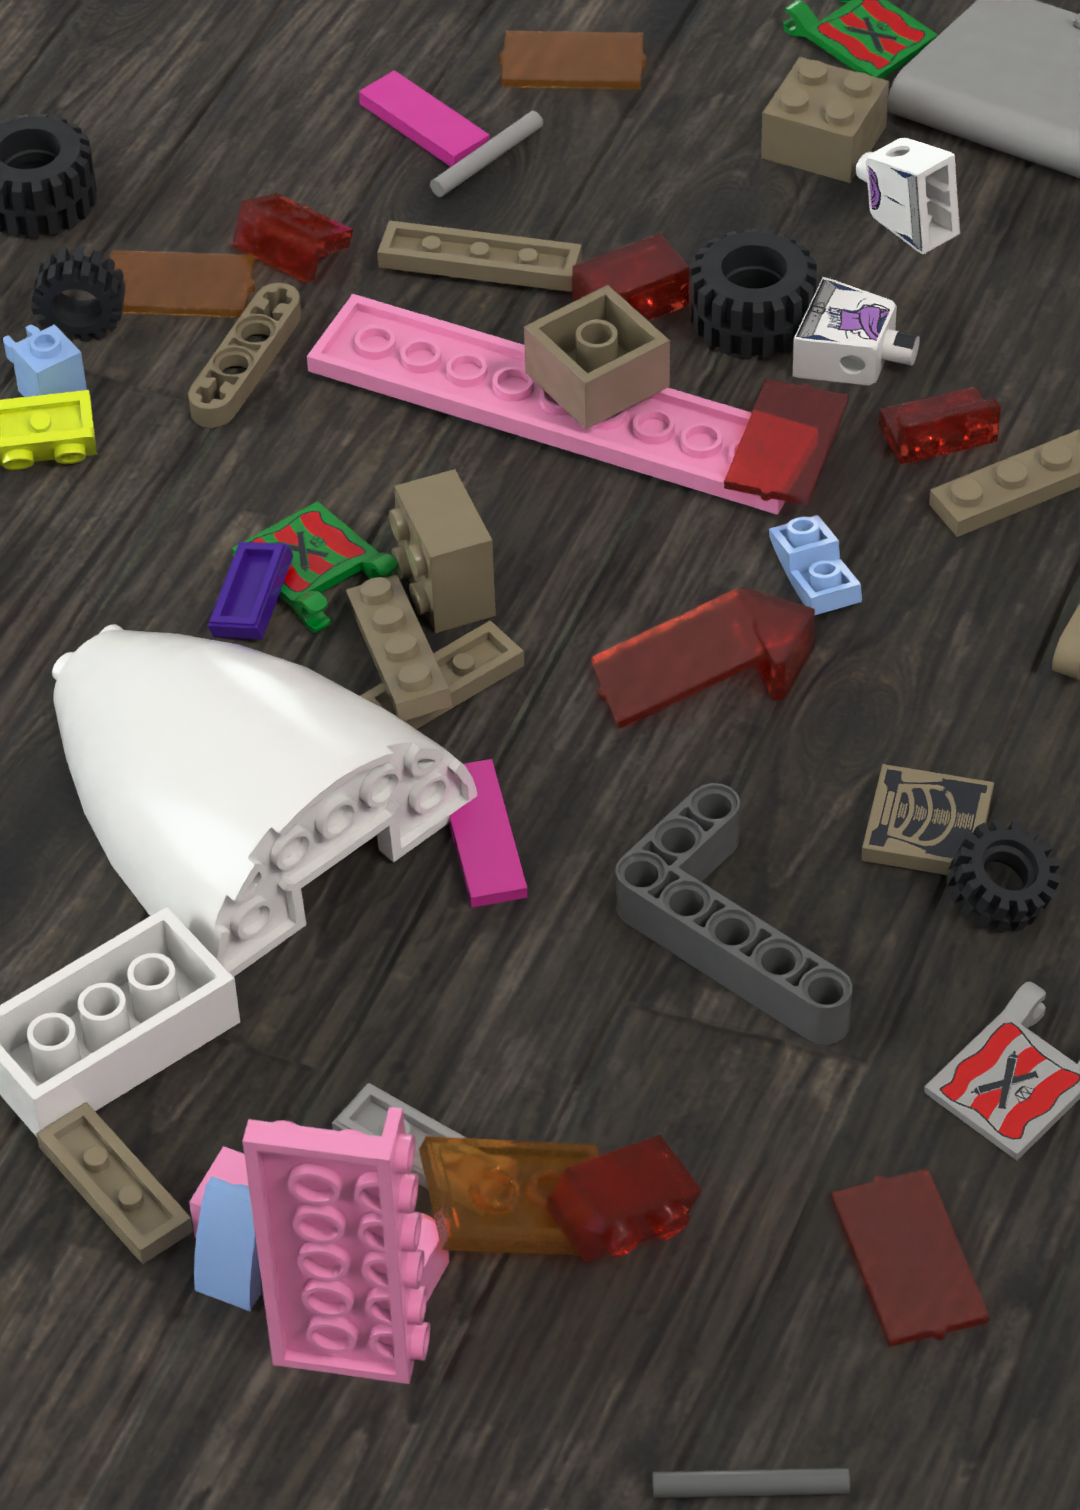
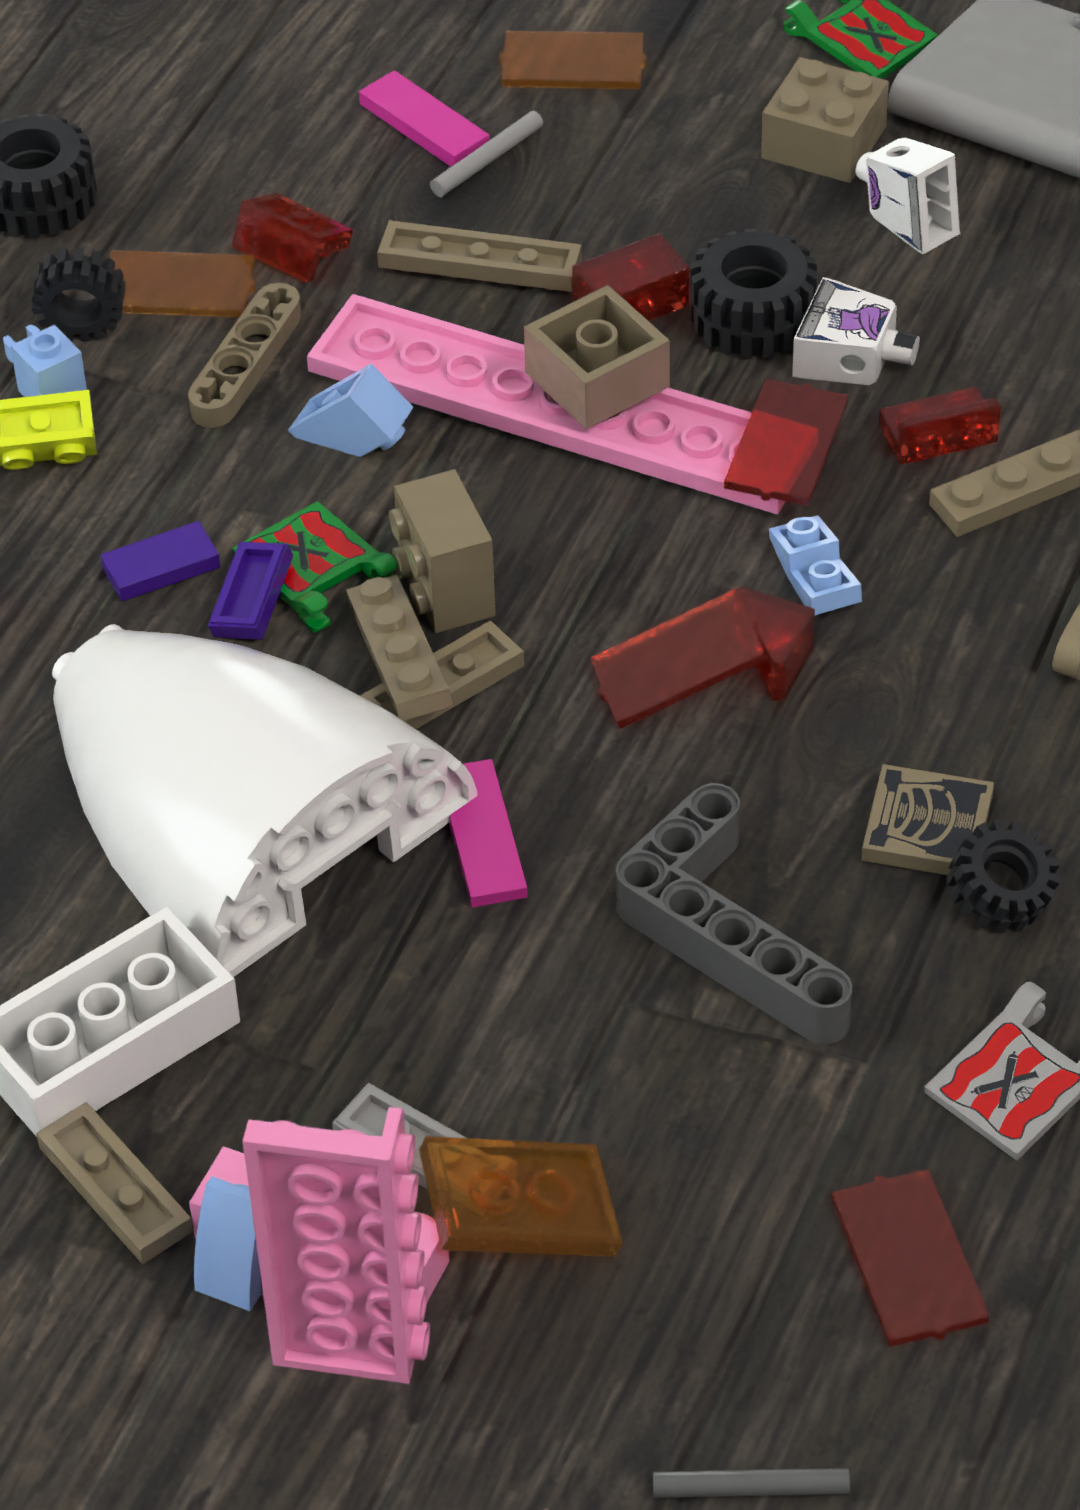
clear red brick [545,1135,702,1263] -> none
none -> dark purple tile [100,521,220,602]
none -> light blue slope [288,363,413,457]

